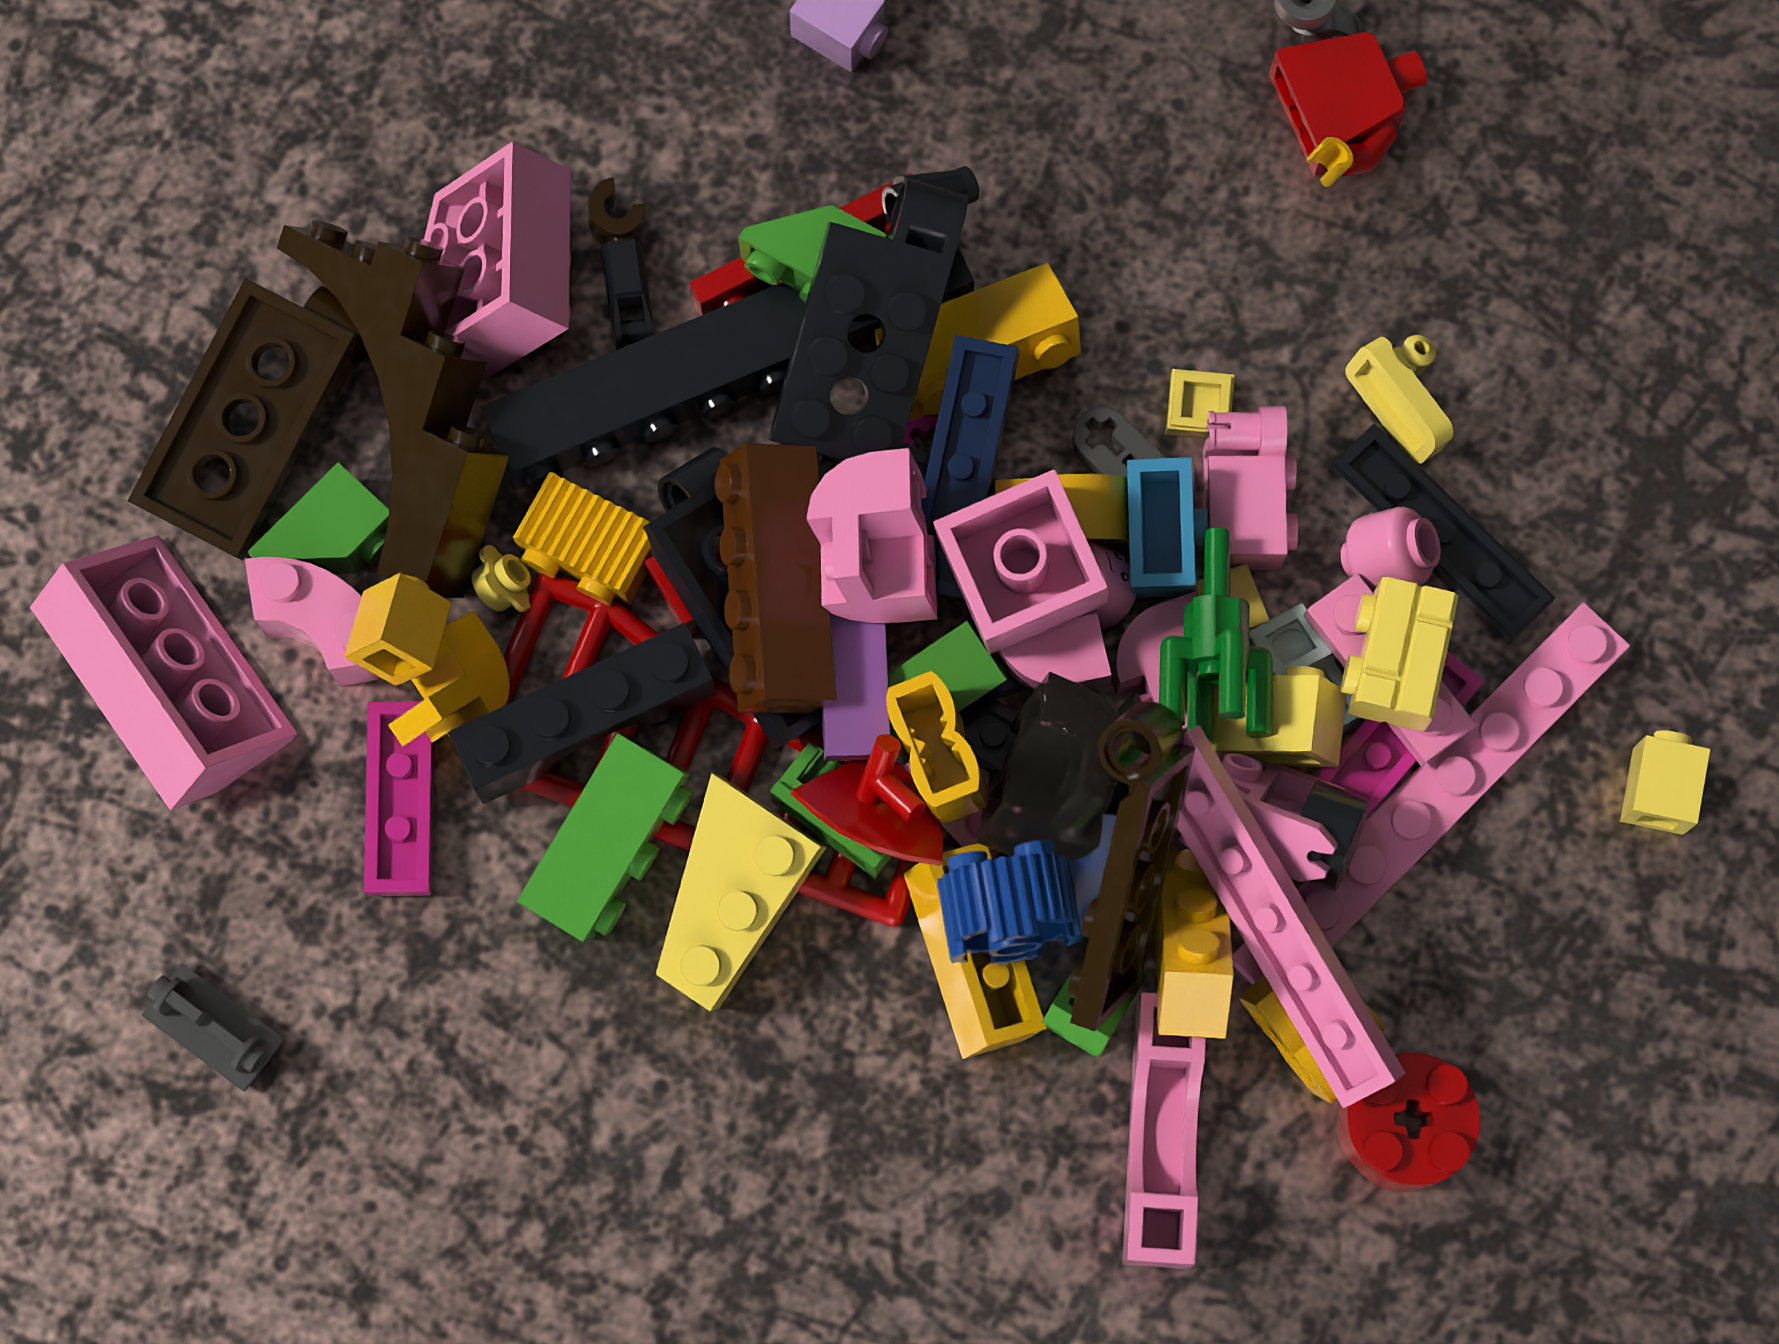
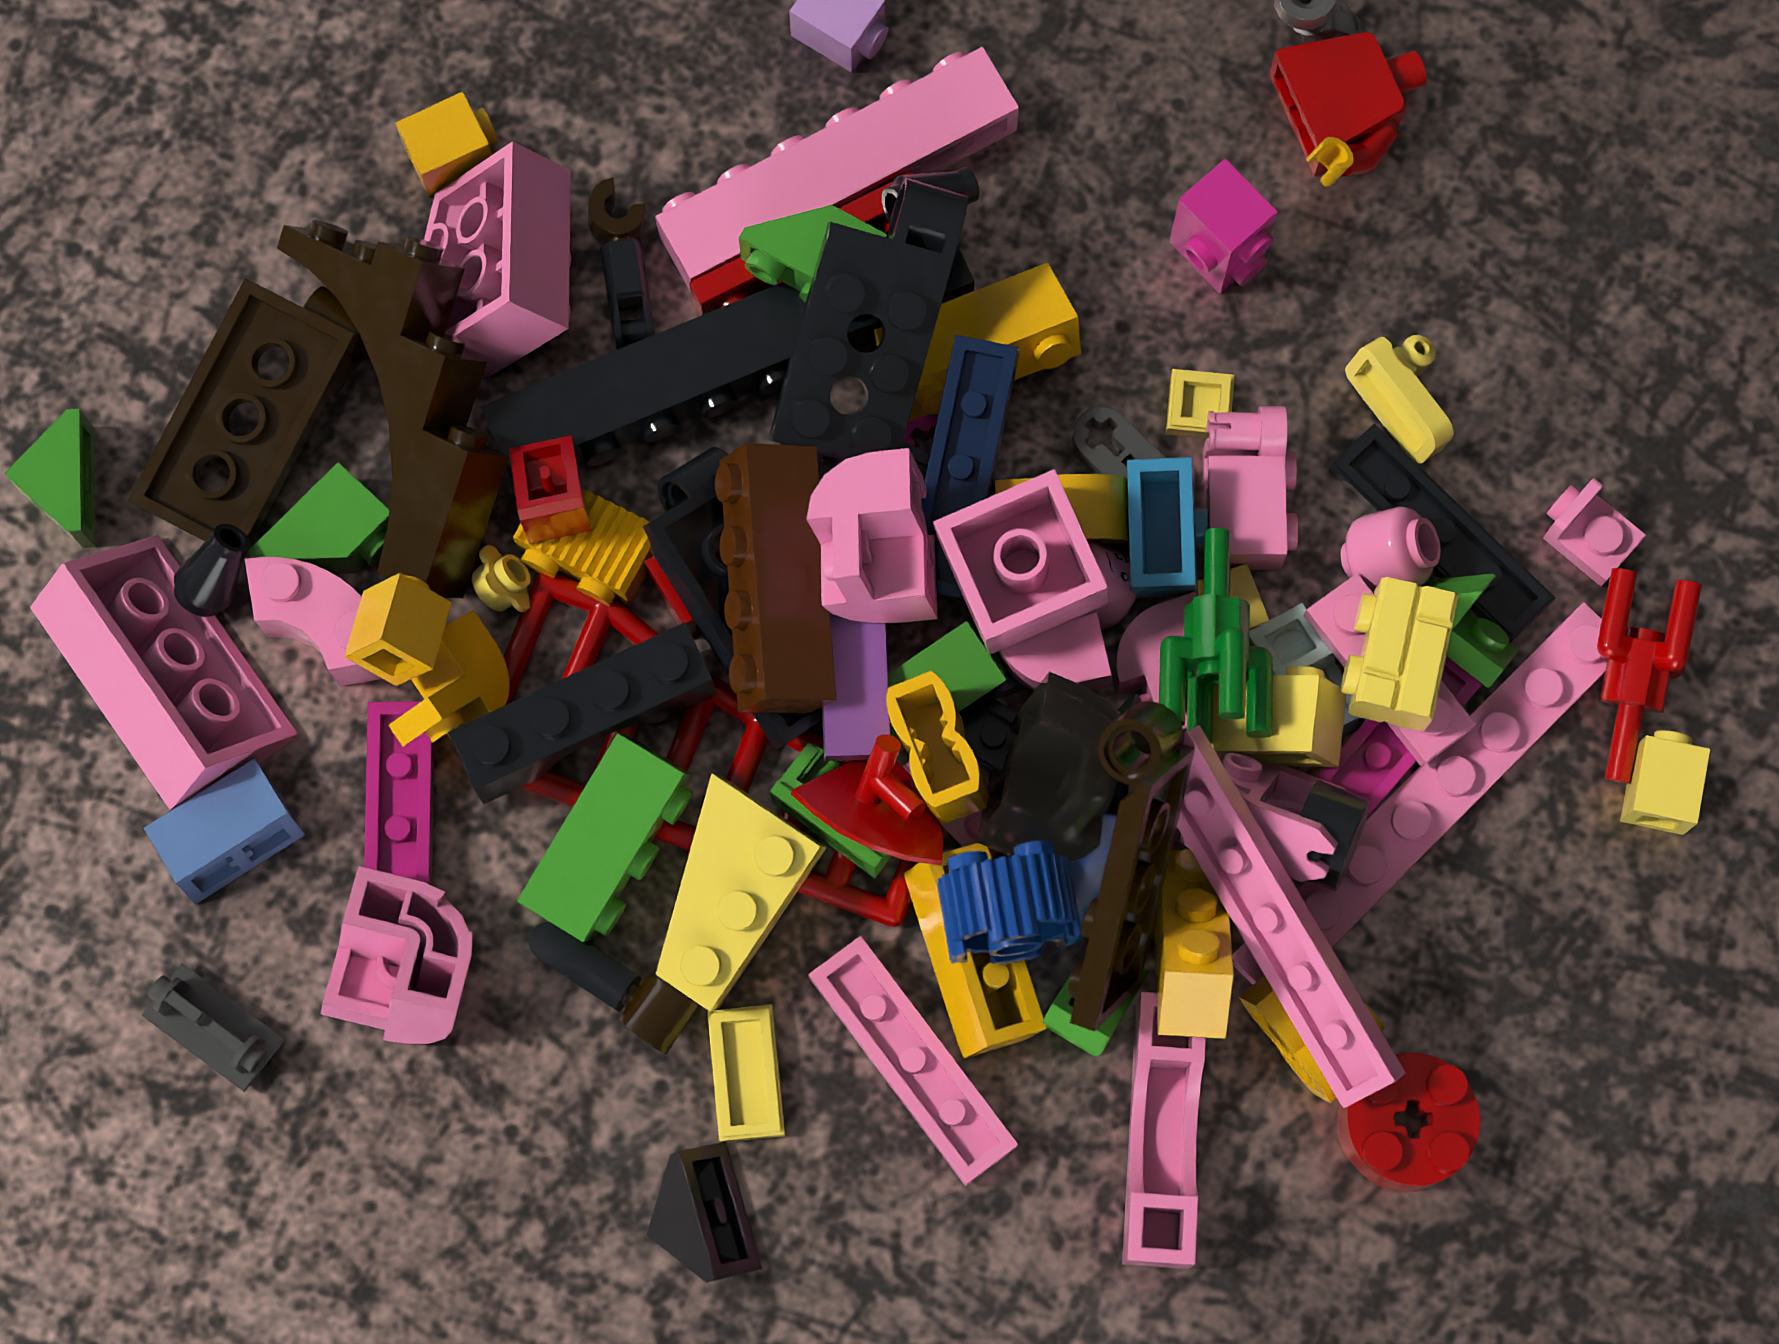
none -> bright green slope [4,408,95,548]
none -> medium blue hinge [143,758,305,905]
none -> black cone [174,524,250,617]
none -> bright pink brick [321,866,472,1044]
none -> yellow brick [395,92,499,197]
none -> red slope [509,435,592,544]
none -> piece [529,922,699,1055]
none -> black slope [646,1142,762,1283]
none -> bright pink brick [655,46,1019,293]
none -> light yellow tile [707,1004,785,1143]
none -> bright pink plate [808,936,1018,1187]
none -> dark pink brick [1169,158,1278,294]
none -> bright green slope [1421,574,1519,689]
none -> bright pink bracket [1543,477,1646,587]
none -> red plant [1597,568,1702,784]

